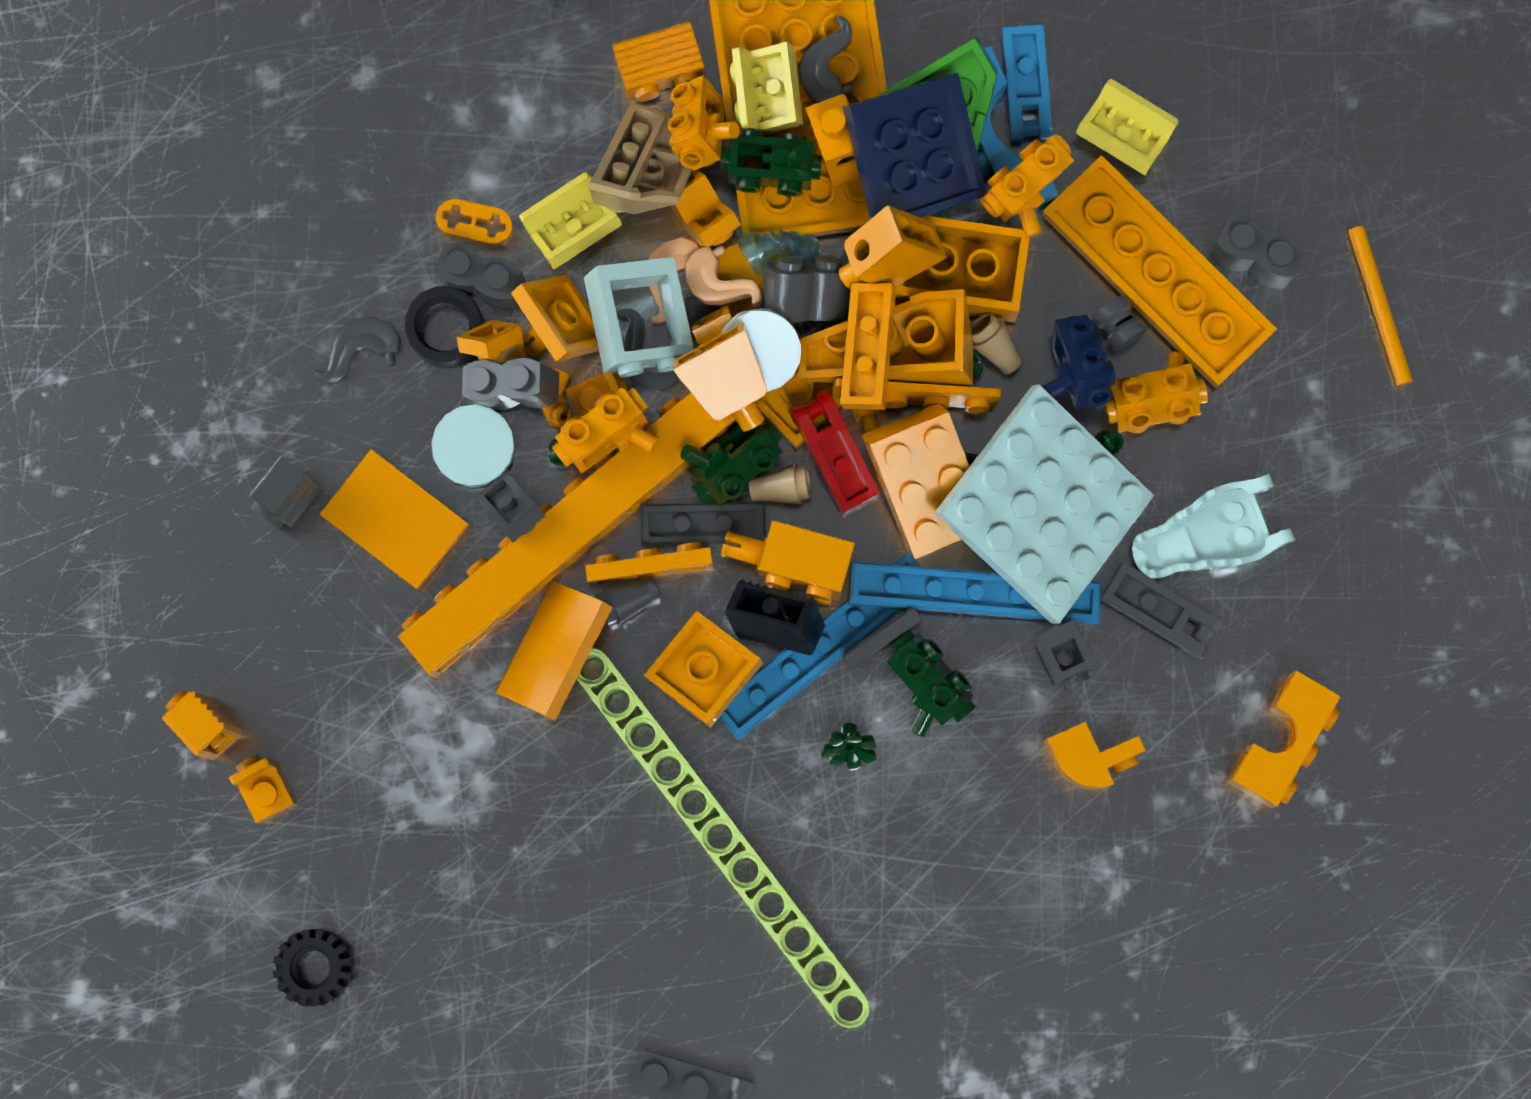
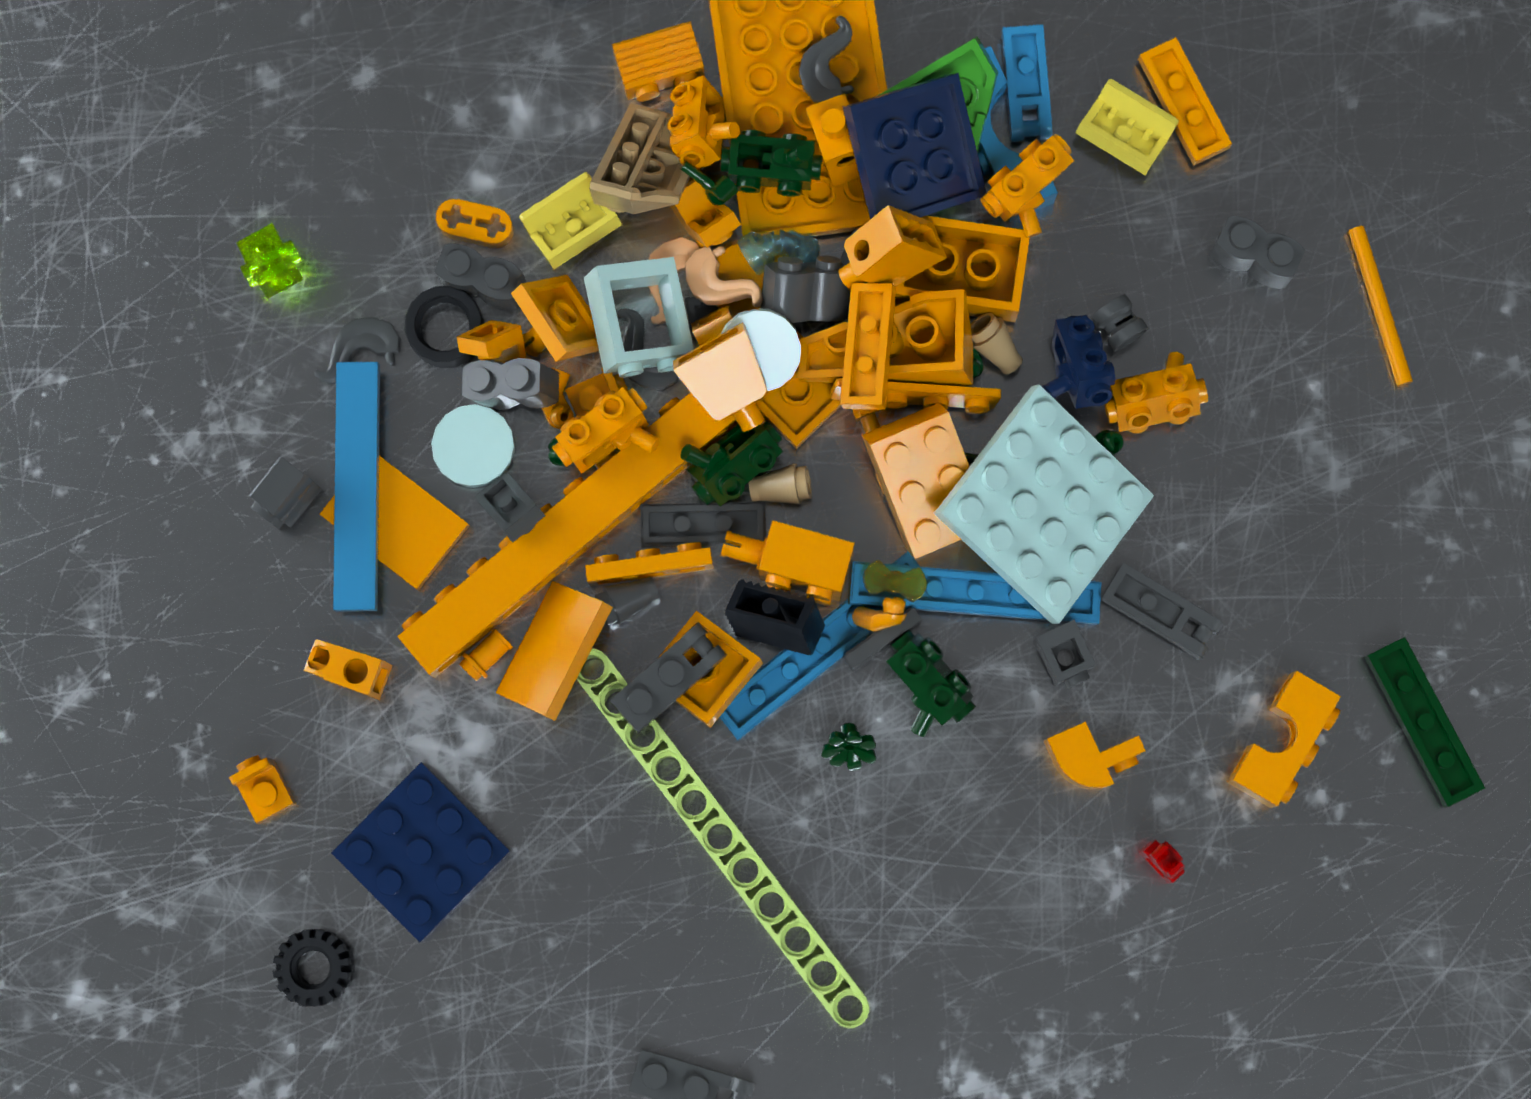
light orange brick [161,690,242,760] -> none
light yellow bracket [730,42,803,134] -> none
red plate [788,389,880,513] -> none
light orange plate [1042,155,1277,389] -> none
light aqua animal [1132,474,1296,579] -> none
none -> clear neon green brick [236,223,304,299]
none -> light orange leg [303,639,393,700]
none -> dark blue plate [331,762,512,943]
none -> dark azure tile [333,362,380,612]
none -> light orange pin [459,628,513,682]
none -> dark grey plate [610,623,727,734]
none -> dark green hand [680,161,738,205]
none -> light orange arm [852,597,907,632]
none -> clear yellow piece [863,559,927,602]
none -> light orange plate [1138,37,1232,166]
none -> red plate [1138,840,1185,884]
none -> dark green plate [1365,637,1486,808]

